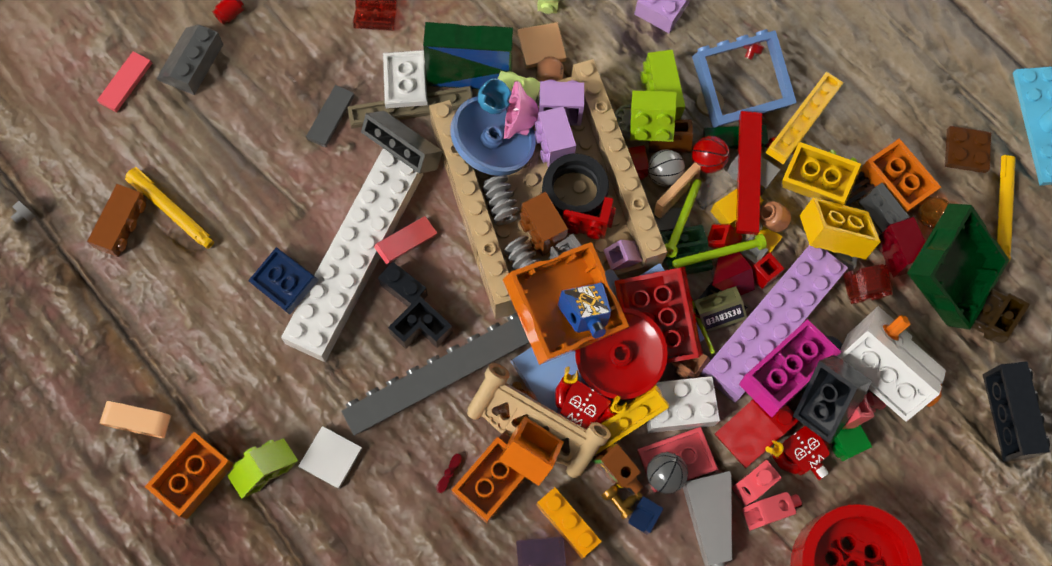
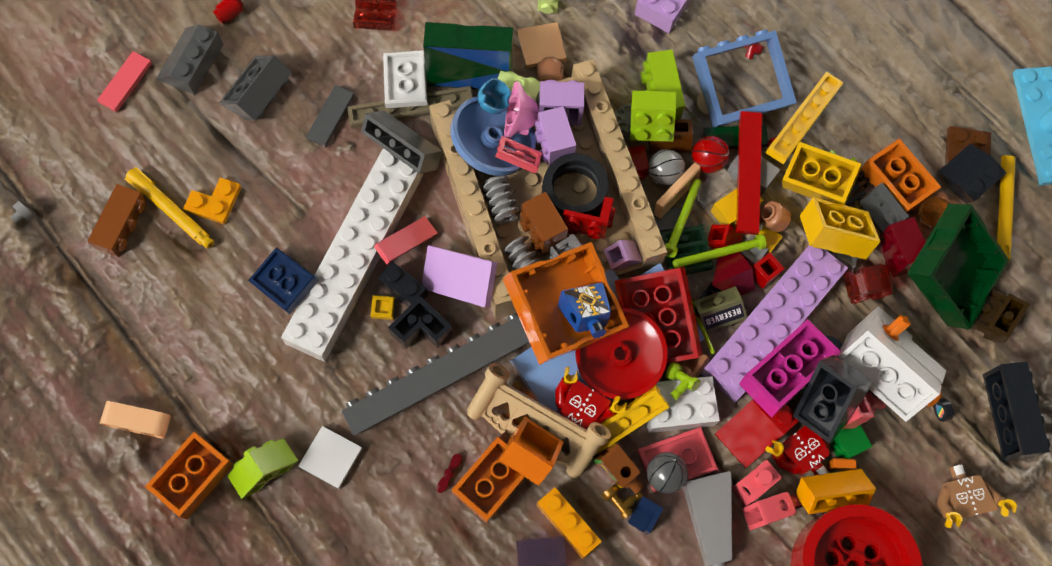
none -> light orange plate [183,178,242,225]
none -> dark grey slope [219,55,292,121]
none -> yellow tile [370,295,395,320]
none -> lavender tile [422,245,497,307]
none -> coral tile [495,136,542,174]
none -> lime piece [665,362,701,400]
none -> light orange brick [795,469,876,514]
none -> orange tile [827,458,857,471]
none -> black tile [933,398,954,422]
none -> black slope [937,144,1007,203]
none -> medium nougat torso [937,464,1017,528]

